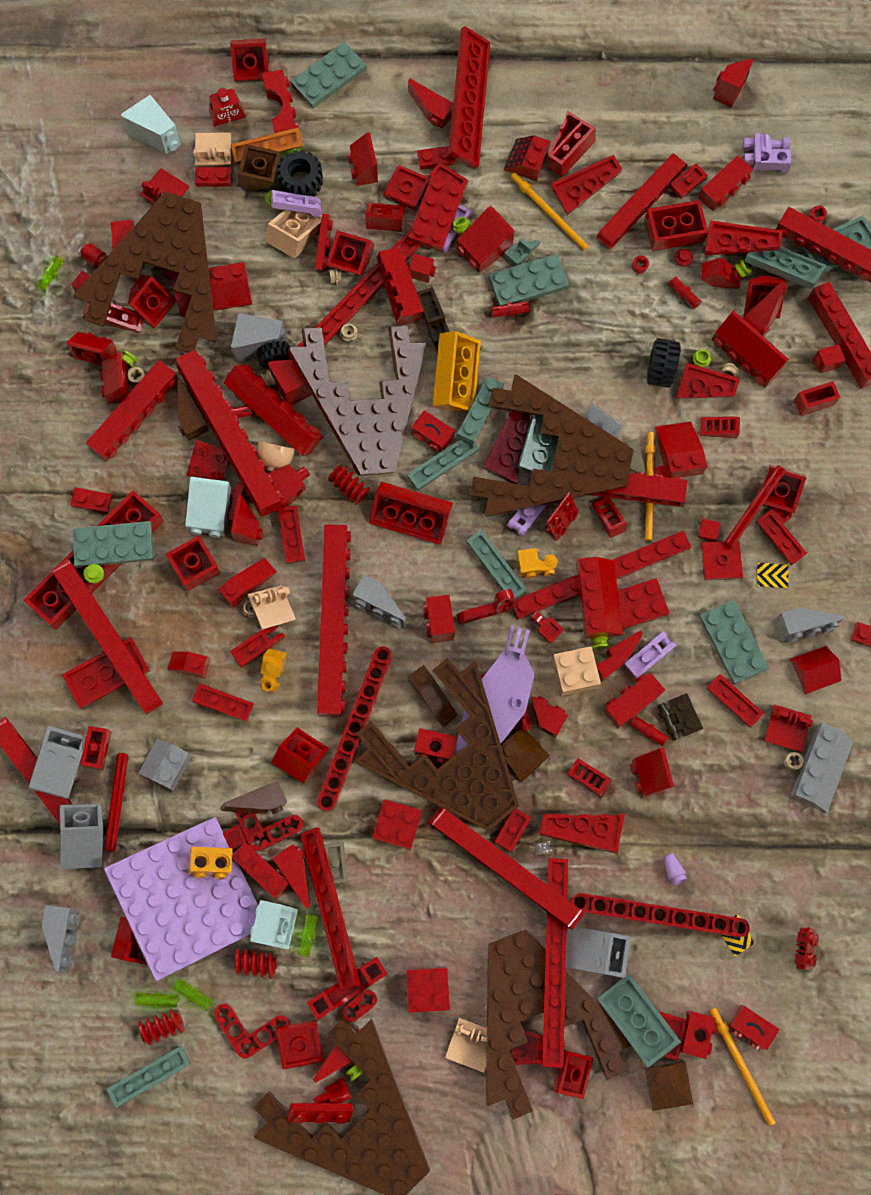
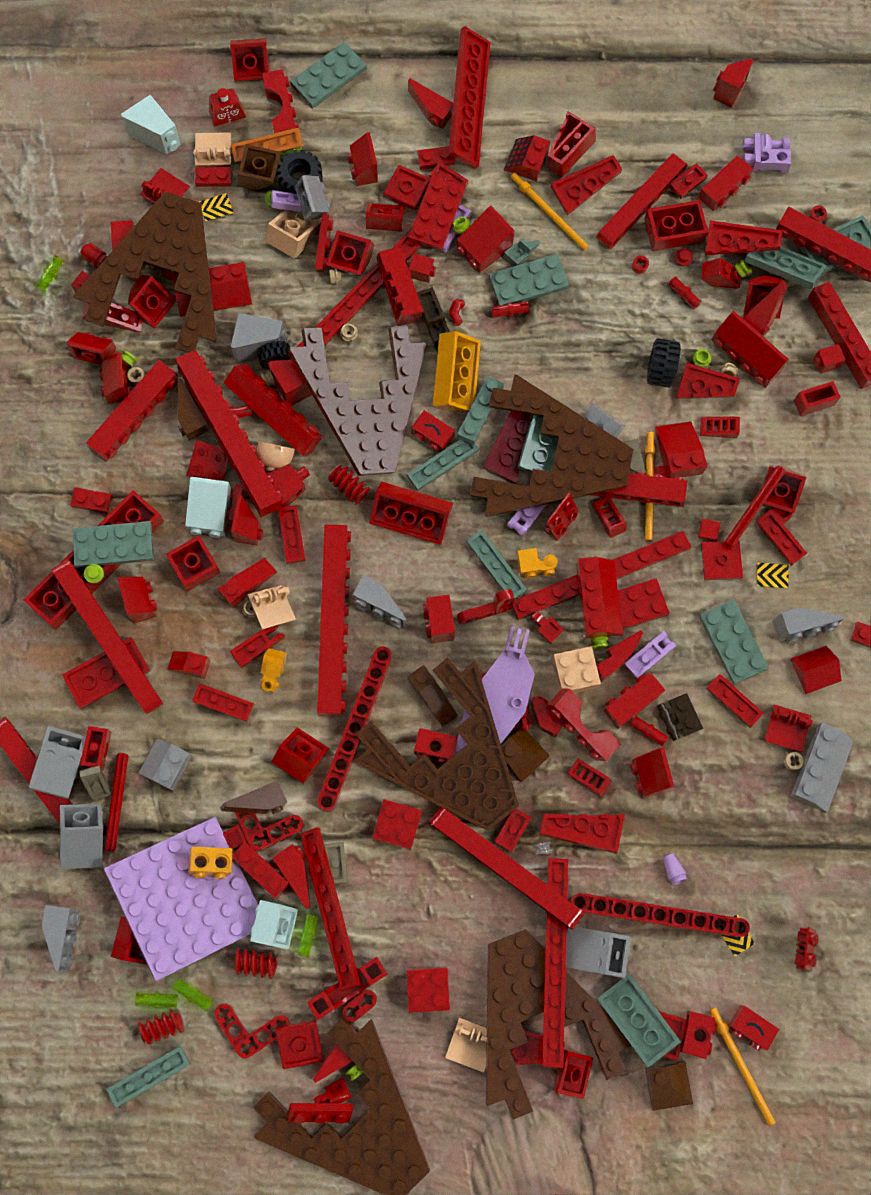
none -> dark tan plate [80,766,112,801]
none -> red slope [117,577,158,623]
none -> sticker [199,193,234,222]
none -> light grey slope [295,175,330,221]
none -> red arm [449,299,465,326]
none -> red arch [547,688,621,761]

